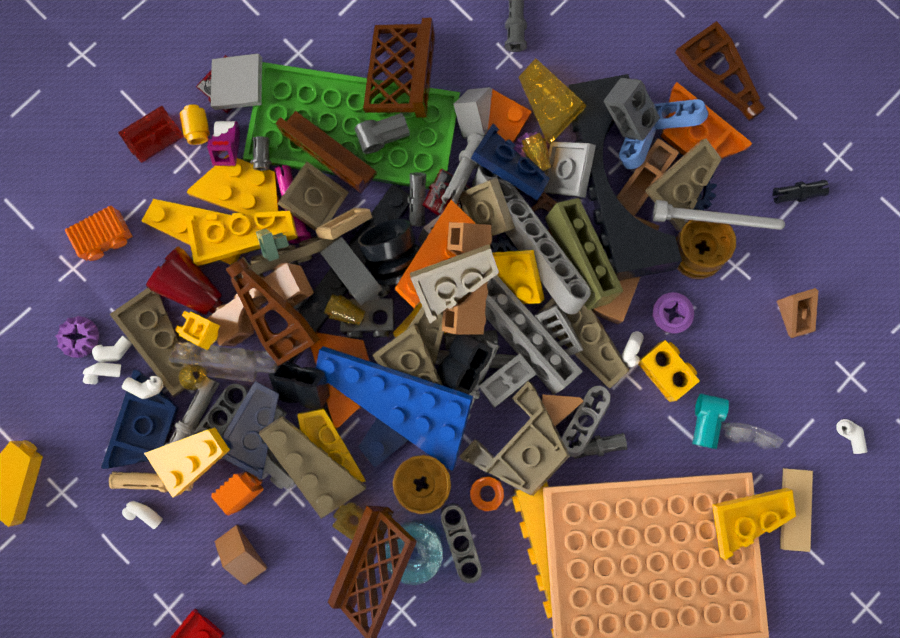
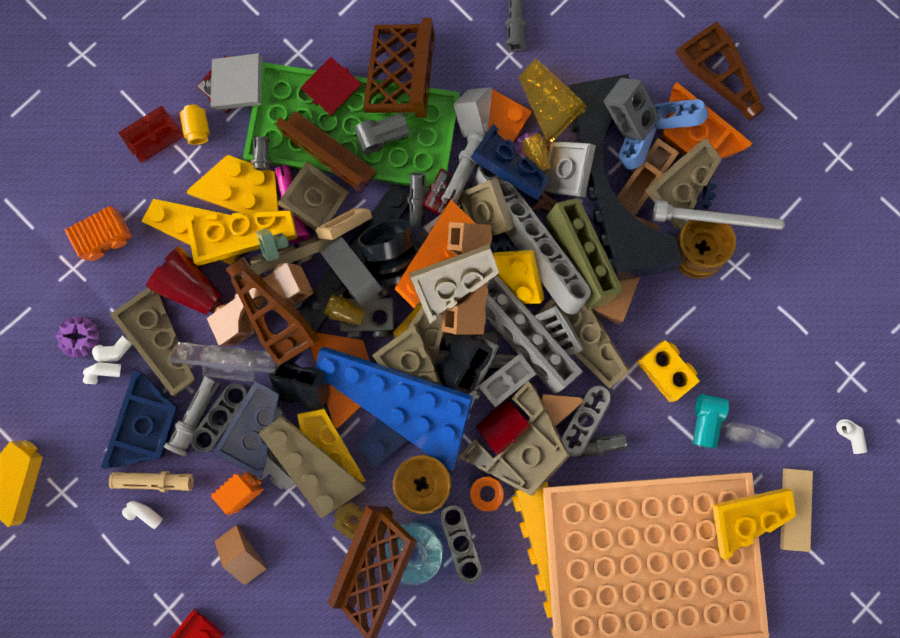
white arm [122,376,163,399] -> none
yellow wing [144,428,230,497] -> none
yellow hinge [175,311,220,350] -> none
clear yellow cone [179,364,207,390] -> none
magenta leg [207,121,240,166] -> none
white arm [621,331,644,368] -> none
medium lavender gear [652,292,694,334] -> none
black pin [772,180,829,204] -> none
medium nougat slope [777,288,819,338] -> none
none -> dark red piece [300,57,362,117]
none -> dark red piece [475,399,531,455]

